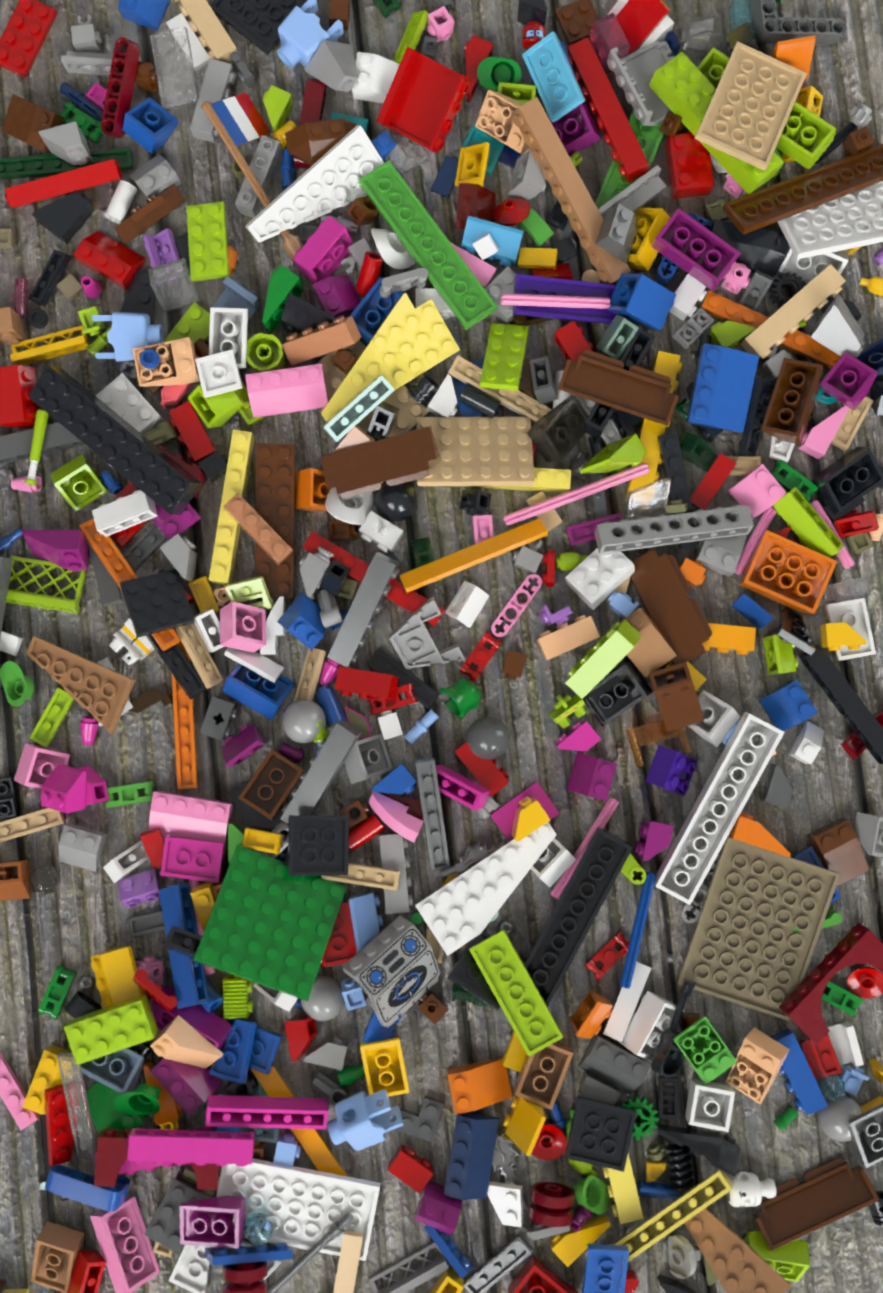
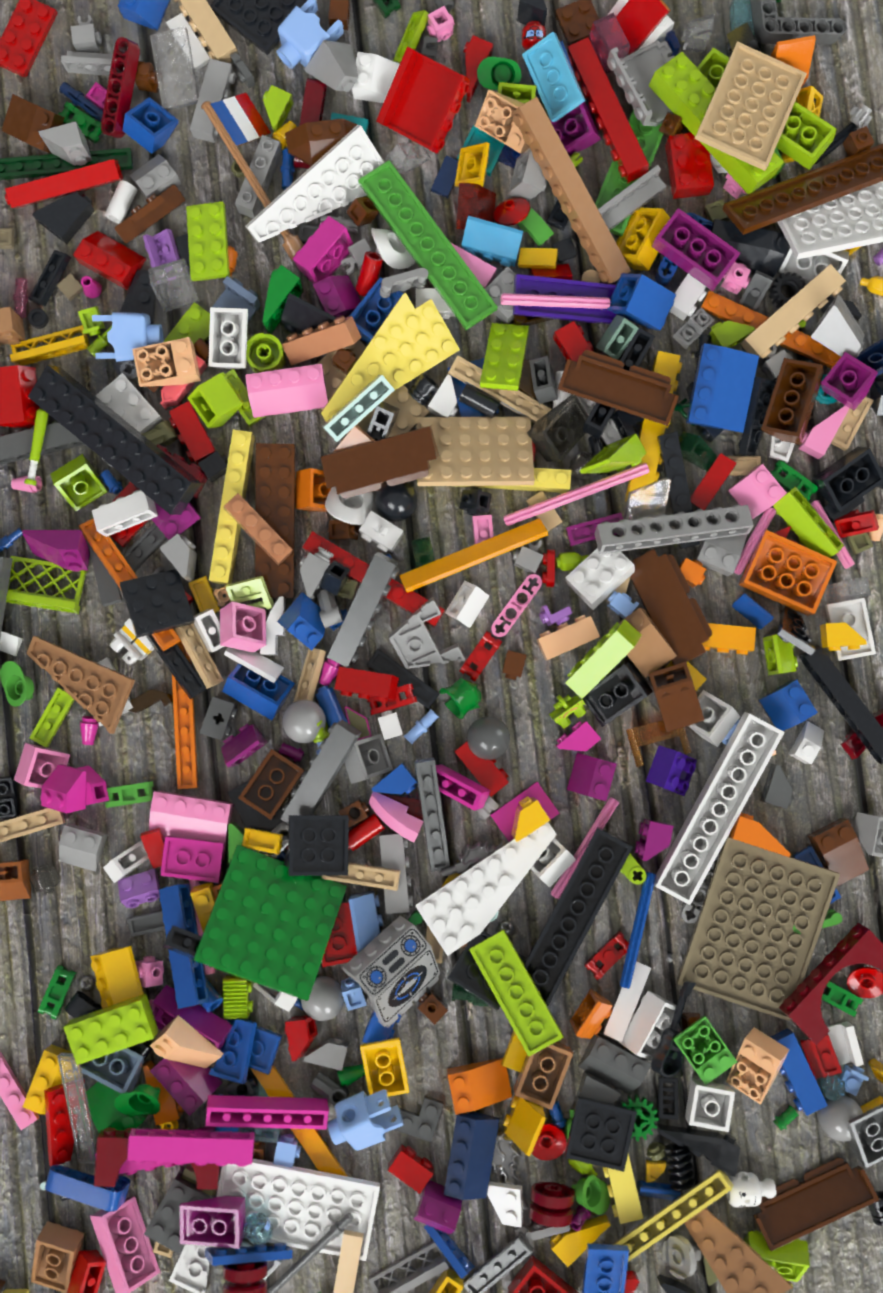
red plate [133,969,178,1011] -> none
blue plate [140,349,160,369] -> none
white plate [195,349,243,398] -> none
blue brick [371,131,398,163] -> none
white tile [472,233,499,260] -> none
dark grey slope [595,203,637,263] -> none
olive plate [665,500,688,514] -> none

